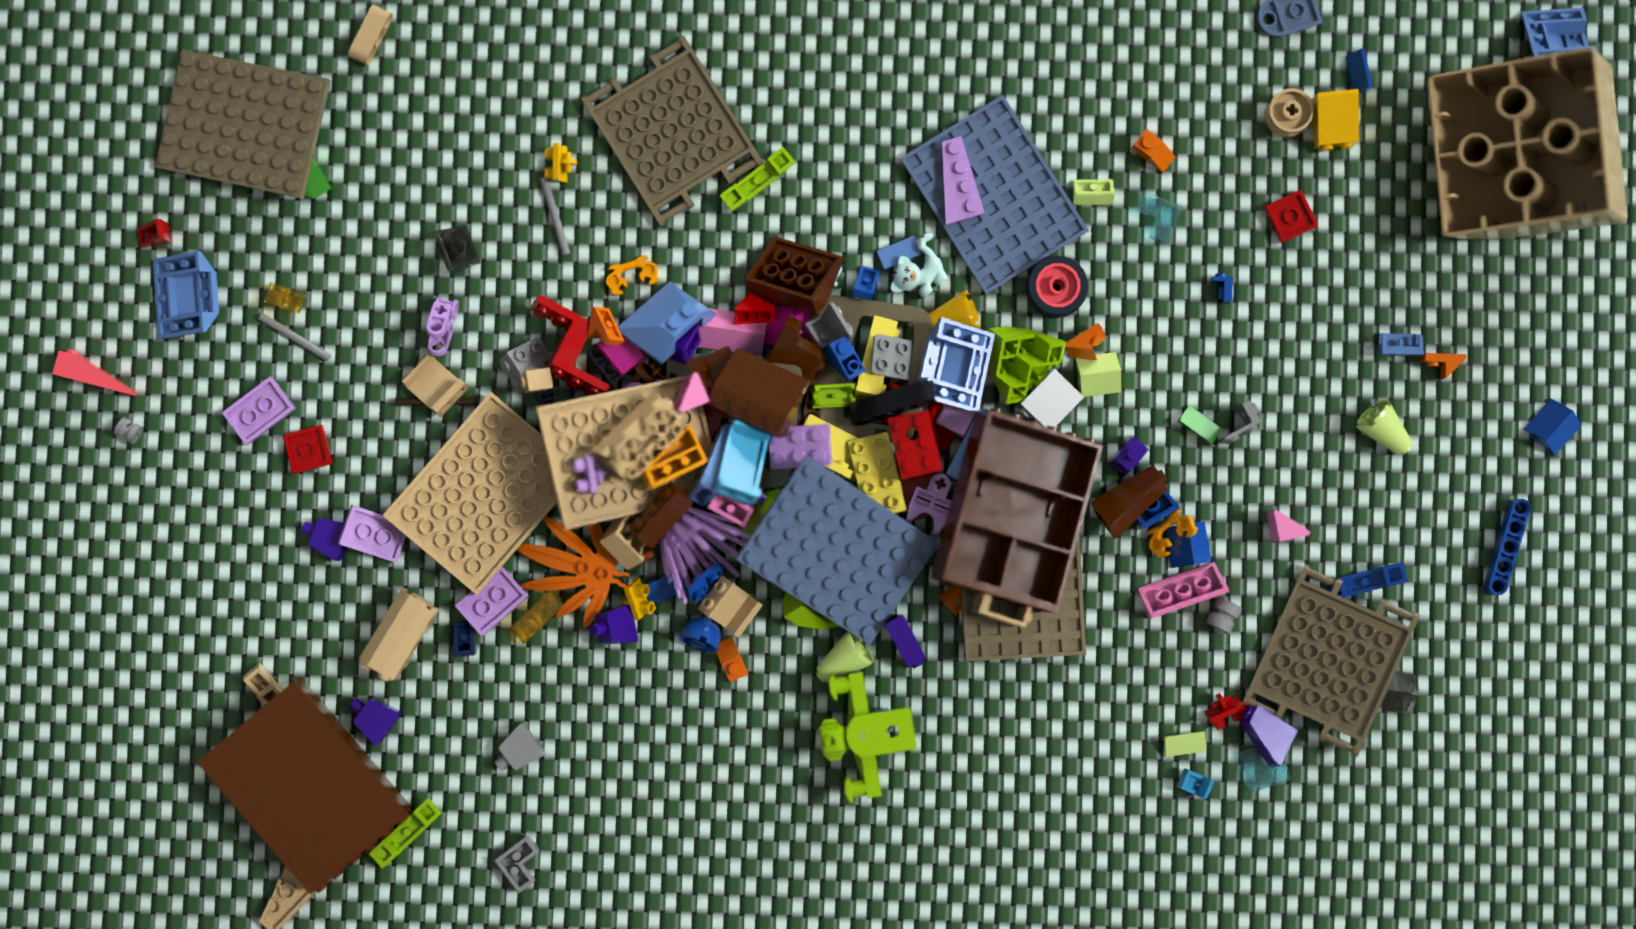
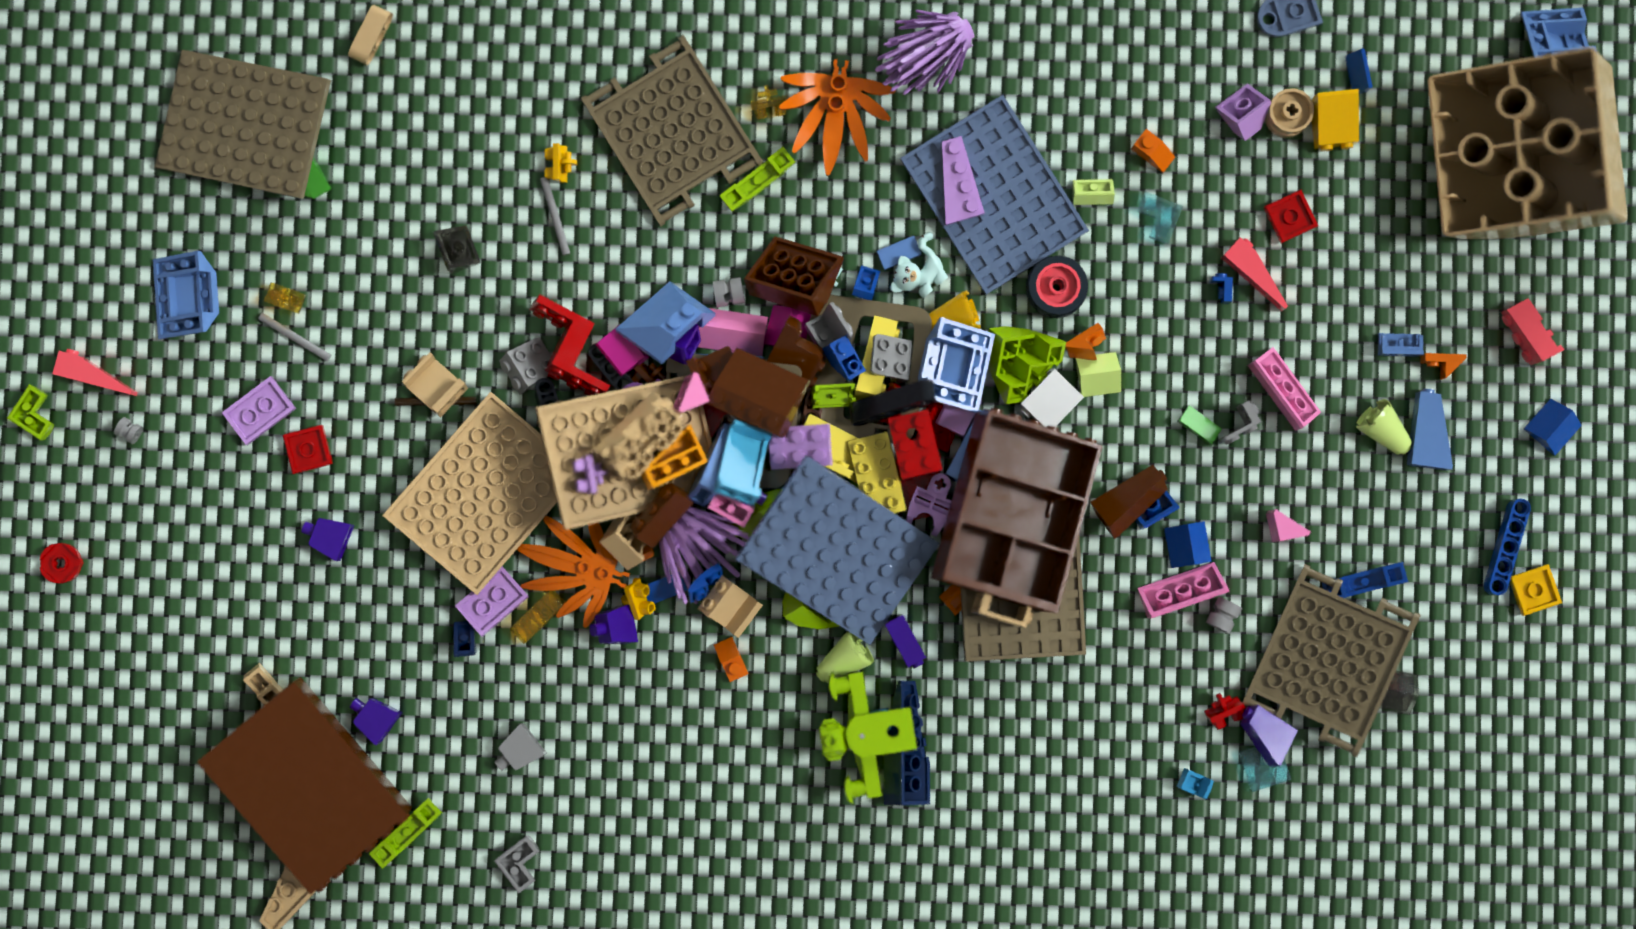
red slope [137,219,172,248] -> none
lavender plate [338,505,406,563] -> none
tan brick [359,588,439,682] -> none
lavender piece [427,297,459,356] -> none
tan brick [520,368,553,393] -> none
orange slope [588,306,624,346] -> none
light orange helmet [606,255,659,296] -> none
blue cylinder [679,616,721,653] -> none
red slope [733,292,775,325] -> none
dark purple torso [1108,435,1149,477] -> none
light orange helmet [1147,510,1197,558] -> none
yellowish green slope [1163,731,1206,757] -> none
none -> lime brick [7,384,54,440]
none -> red plate [40,543,84,584]
none -> light grey wheel [713,277,745,307]
none -> clear yellow hips [750,85,787,120]
none -> orange plant [779,59,895,176]
none -> lavender plant [875,10,974,95]
none -> dark blue wedge [884,681,930,806]
none -> lavender slope [1216,83,1271,141]
none -> coral slope [1221,237,1288,312]
none -> bright pink slope [1247,347,1321,431]
none -> medium blue slope [1407,389,1453,471]
none -> coral wedge [1501,298,1565,365]
none -> yellow plate [1510,564,1562,616]

